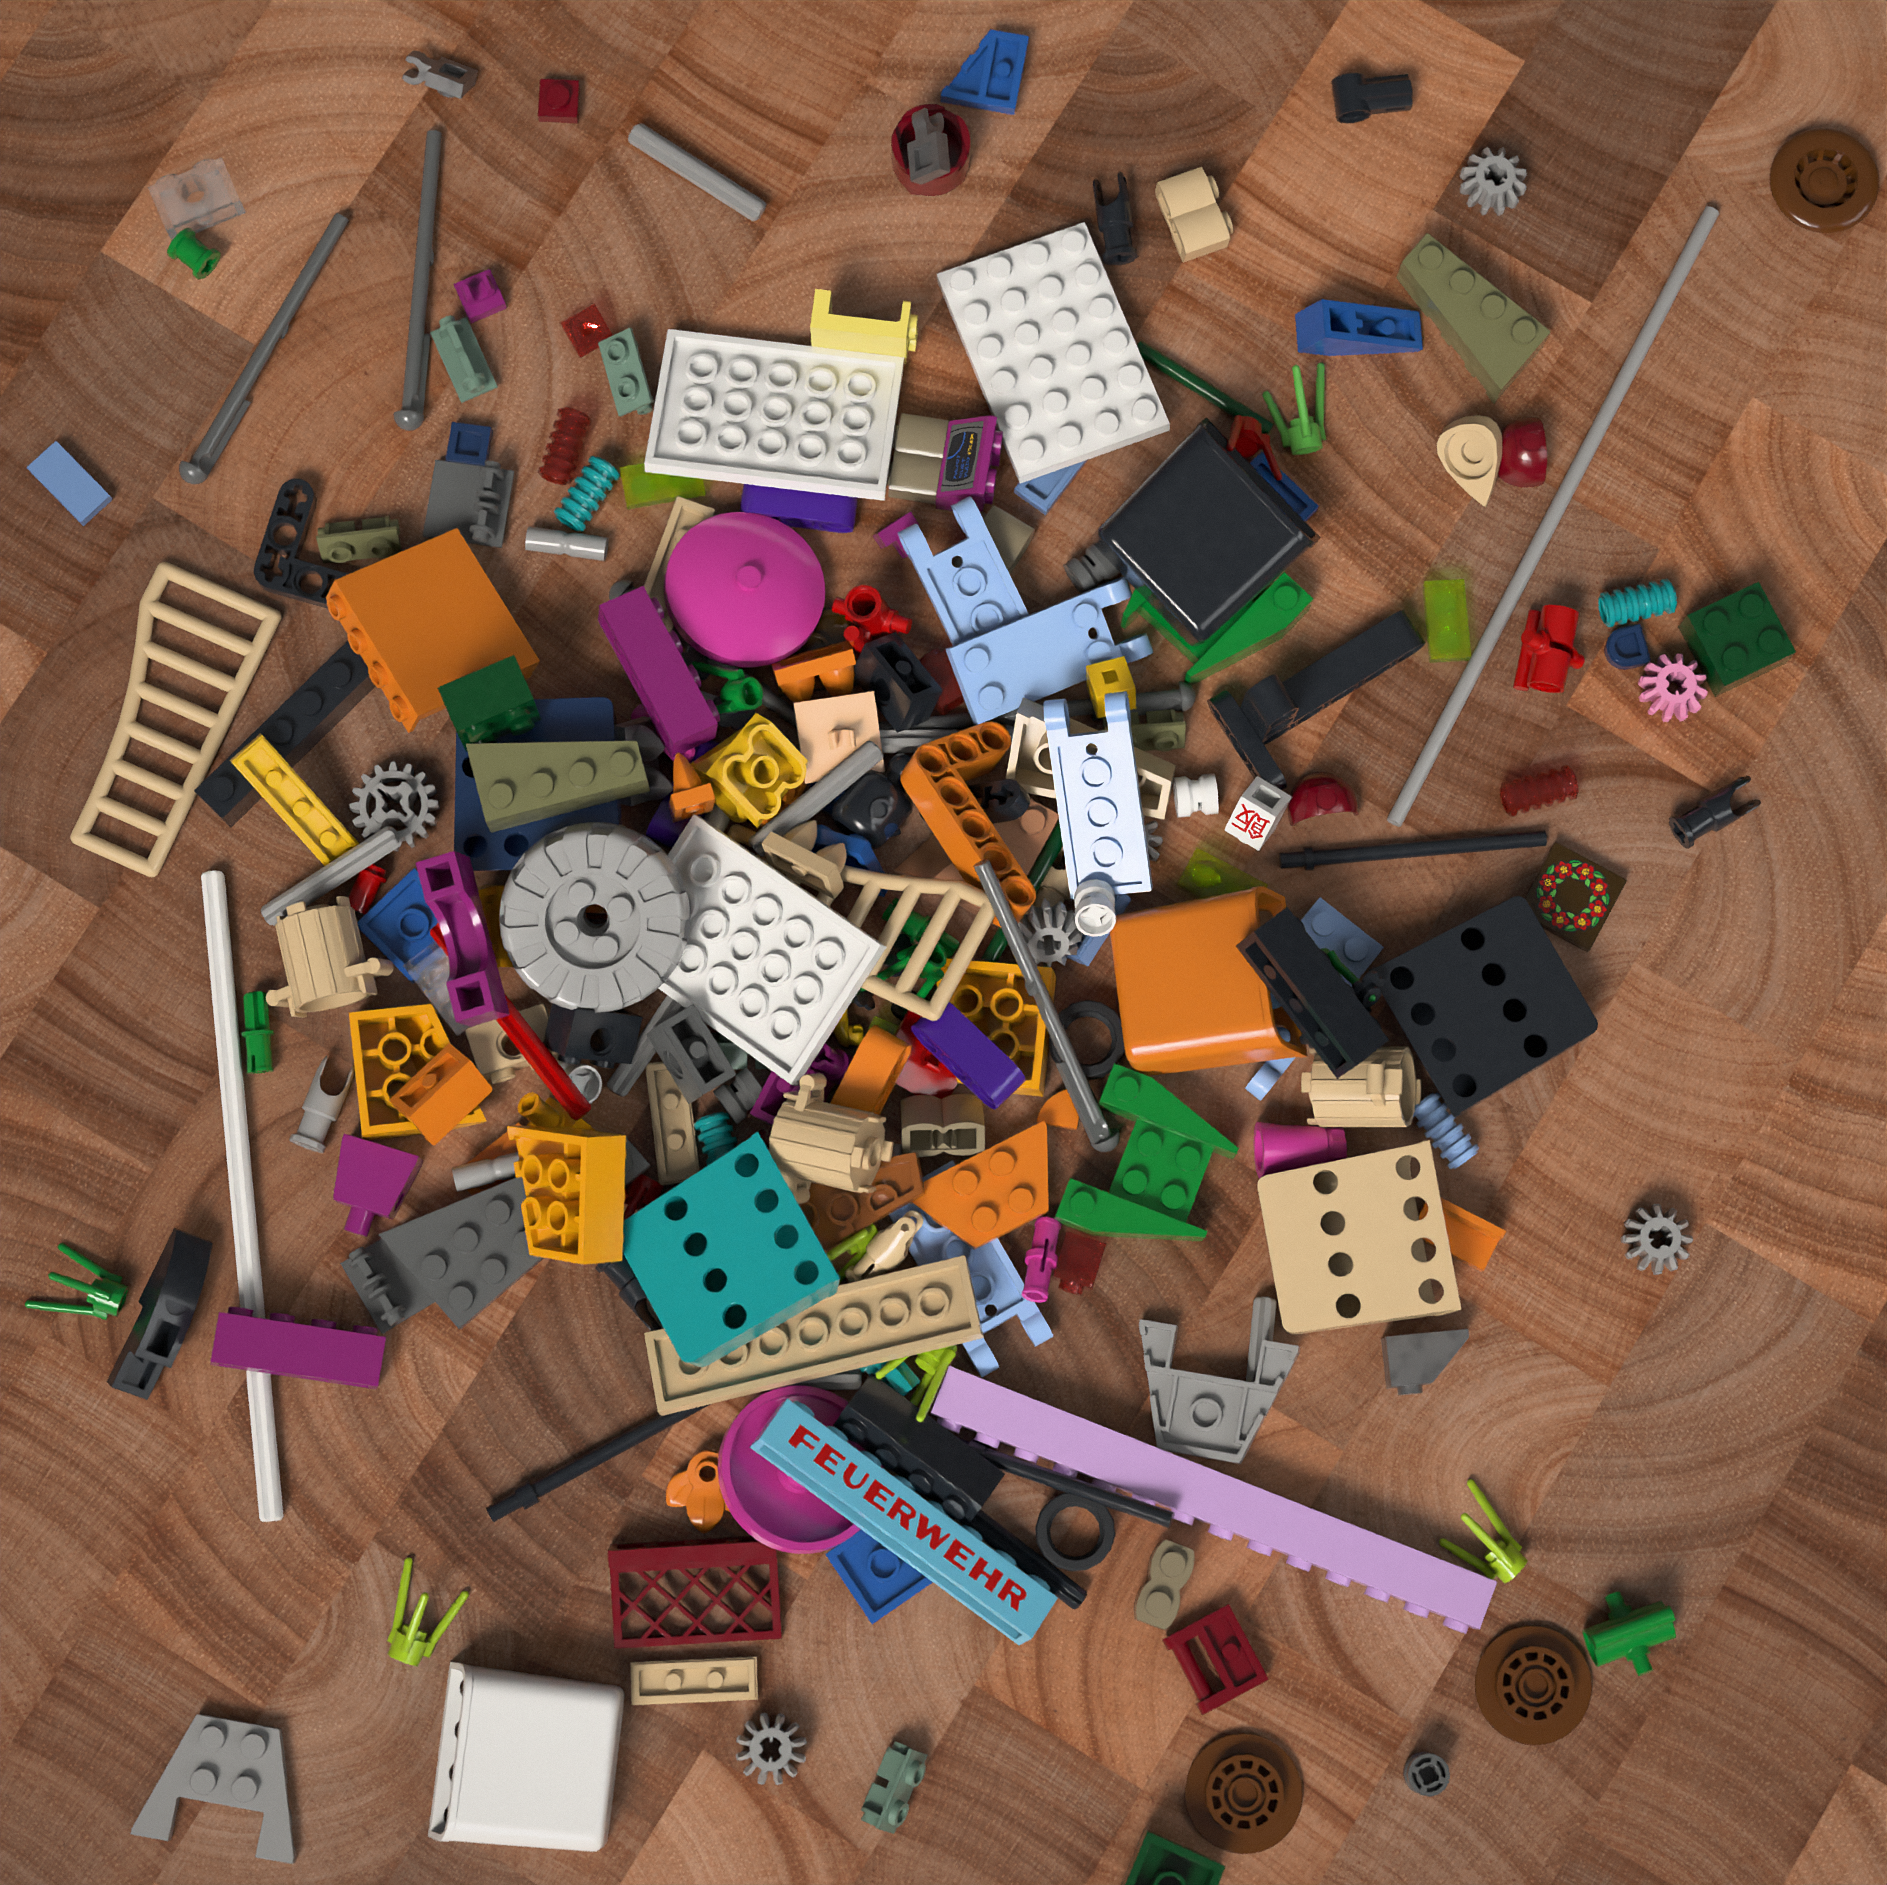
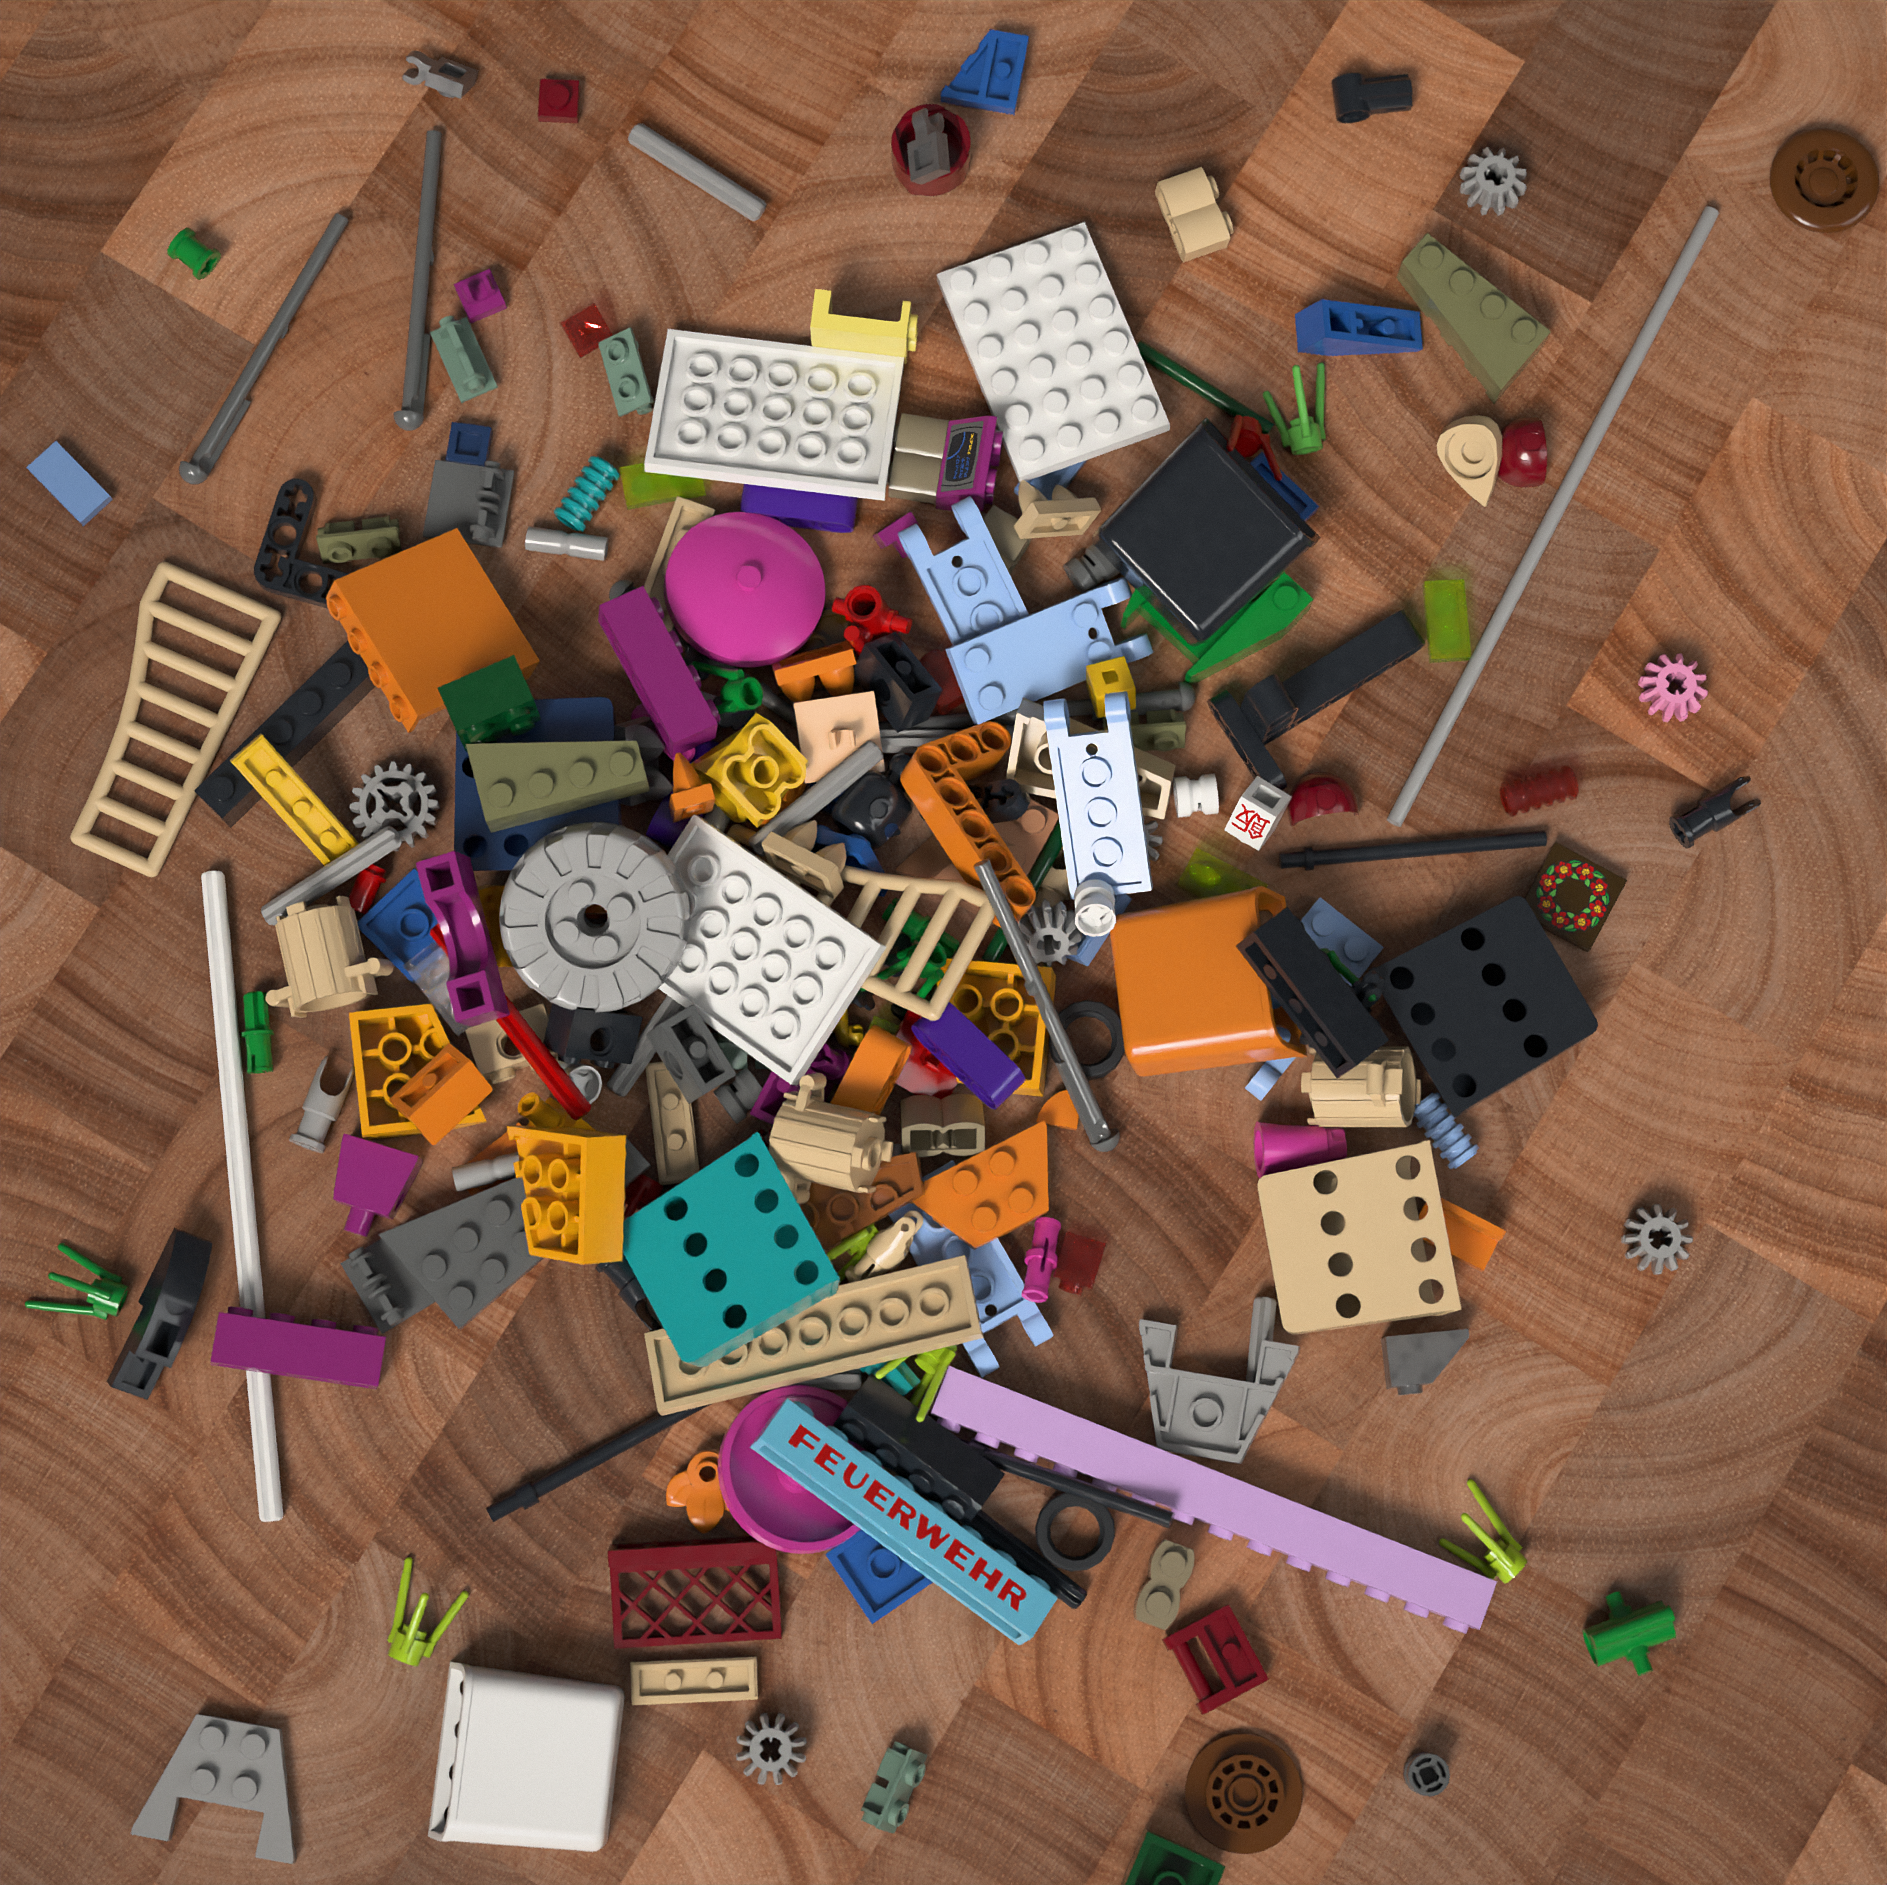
clear brick [148,157,246,240] -> none
clear red piece [538,407,592,485] -> none
teal piece [694,1112,738,1166] -> none
green wedge [1054,1063,1239,1241] -> none
black piece [1093,172,1138,265] -> none
reddish brown wheel [1475,1626,1592,1745] -> none
red pin [1513,605,1585,693] -> none
teal piece [1598,578,1677,627] -> none
dark blue tile [1604,624,1651,670] -> none
dark green brick [1678,581,1796,697] -> none
none -> tan tile [1014,480,1102,539]

